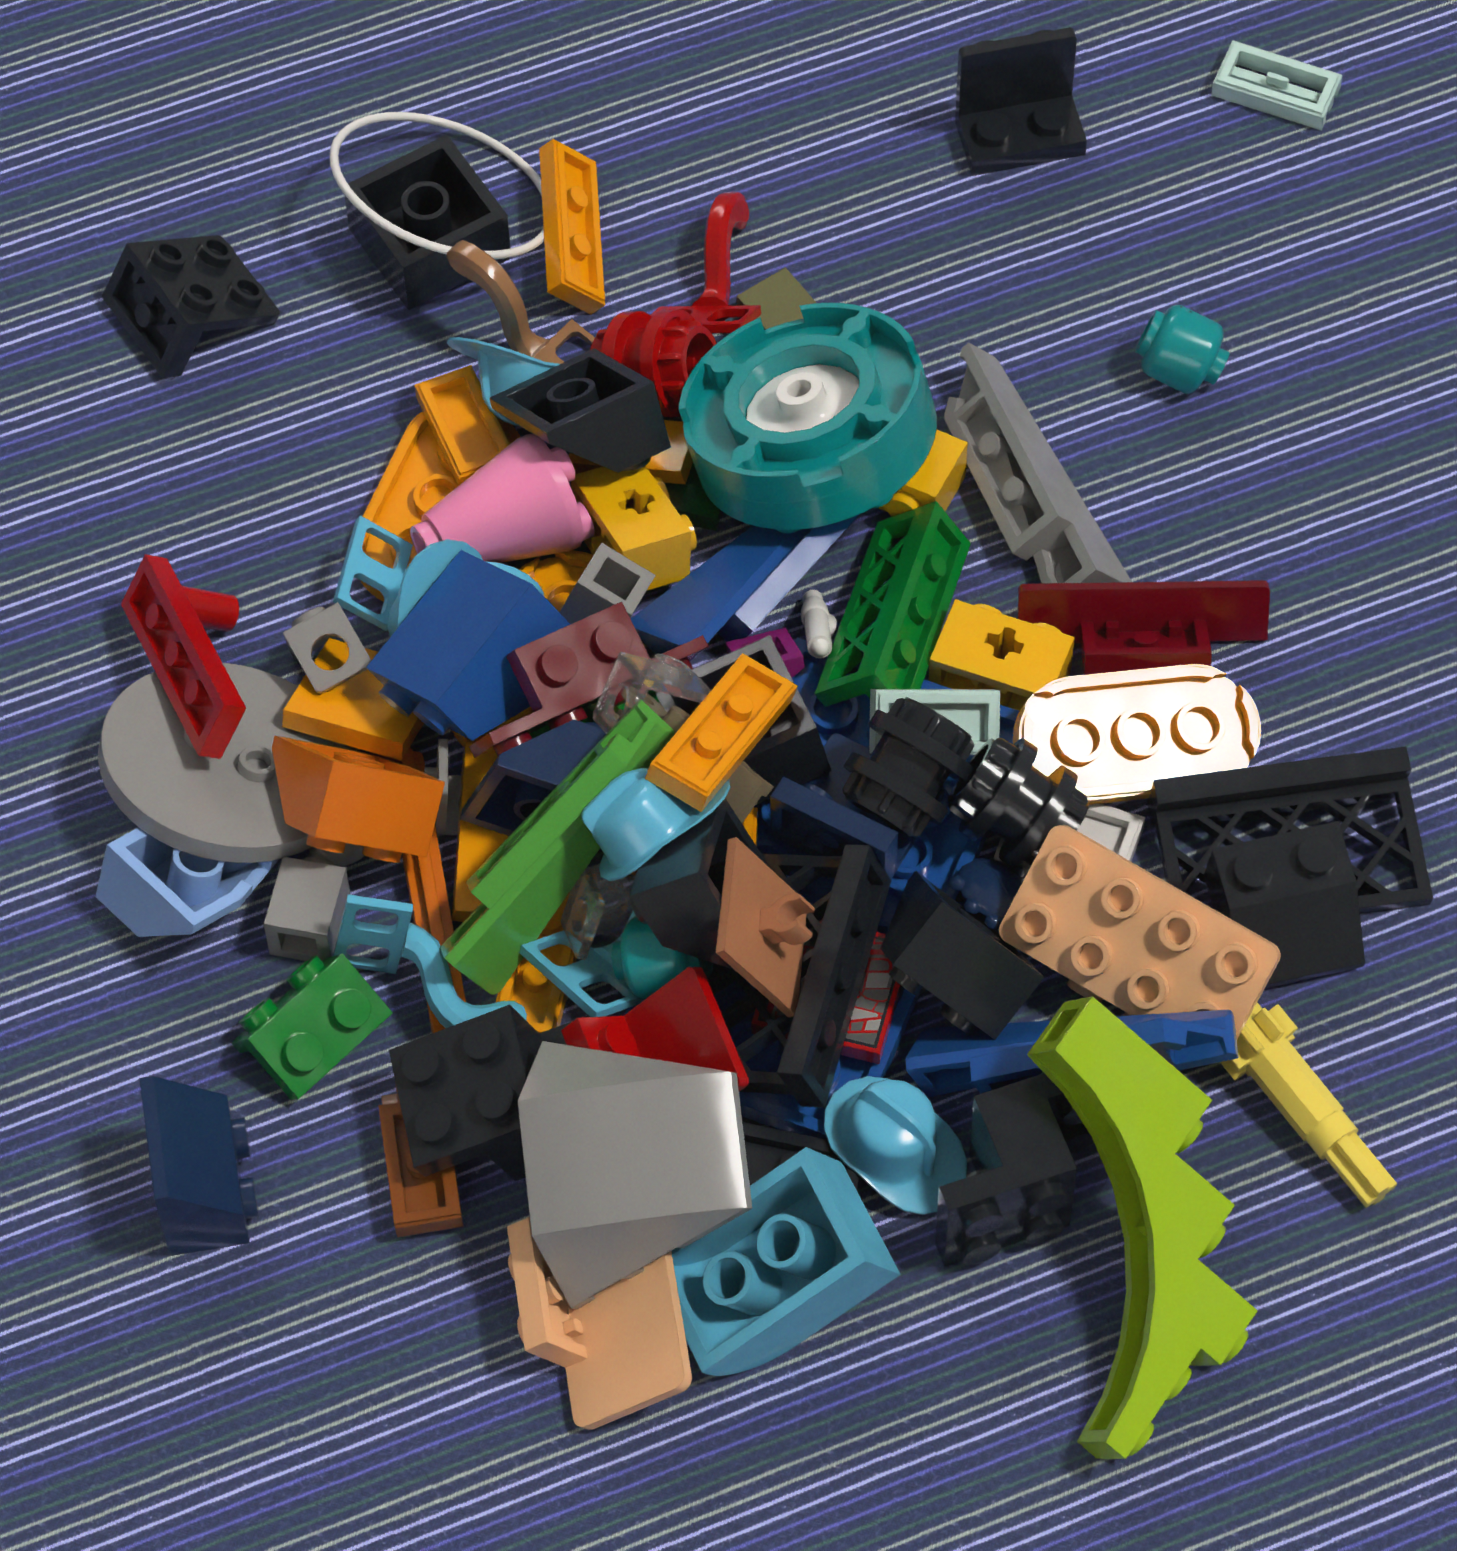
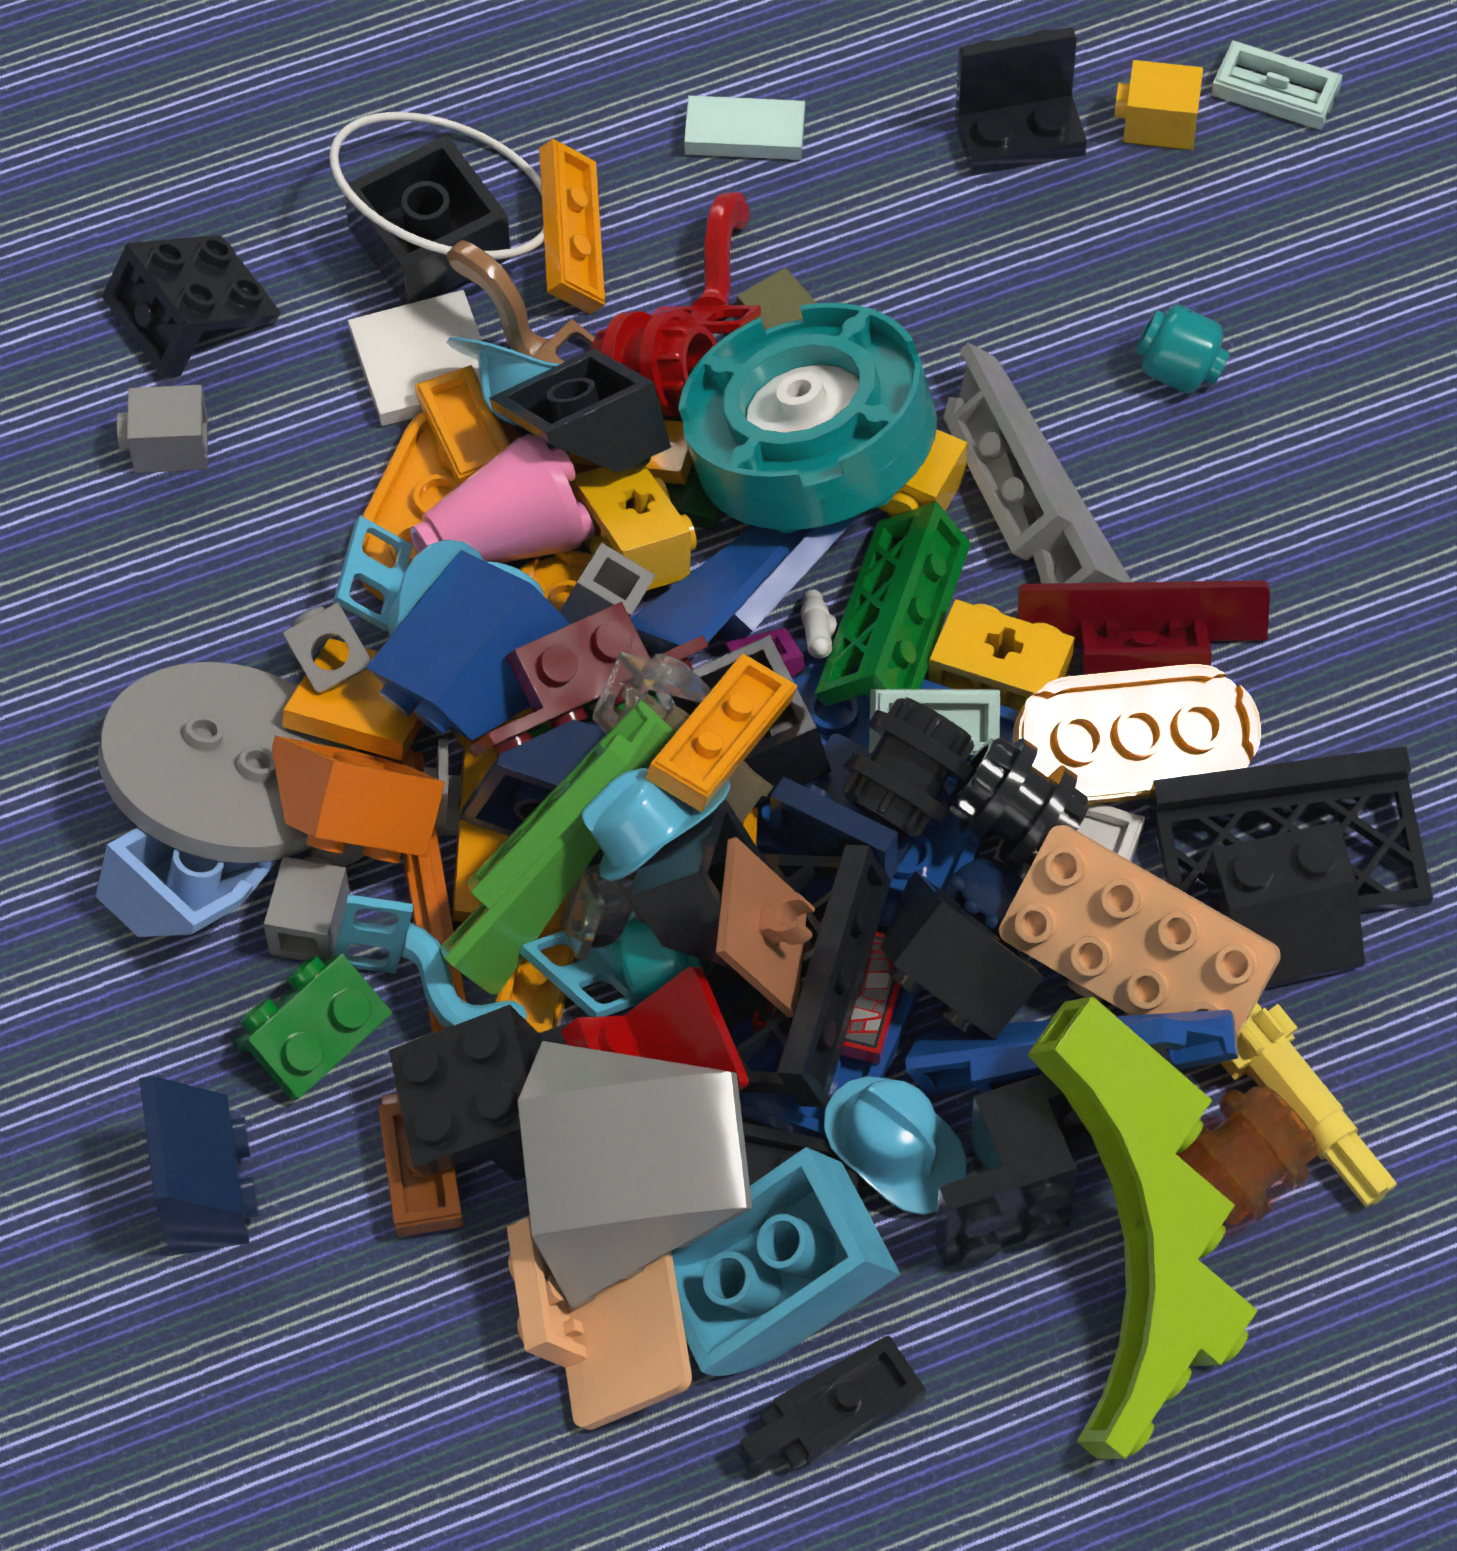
red piece [121,554,246,759] -> none
none -> light grey brick [117,385,208,473]
none -> white tile [348,290,482,426]
none -> light aqua tile [684,95,805,160]
none -> black hinge [739,1336,926,1478]
none -> yellow brick [1114,60,1203,150]
none -> clear orange piece [1176,1086,1318,1225]

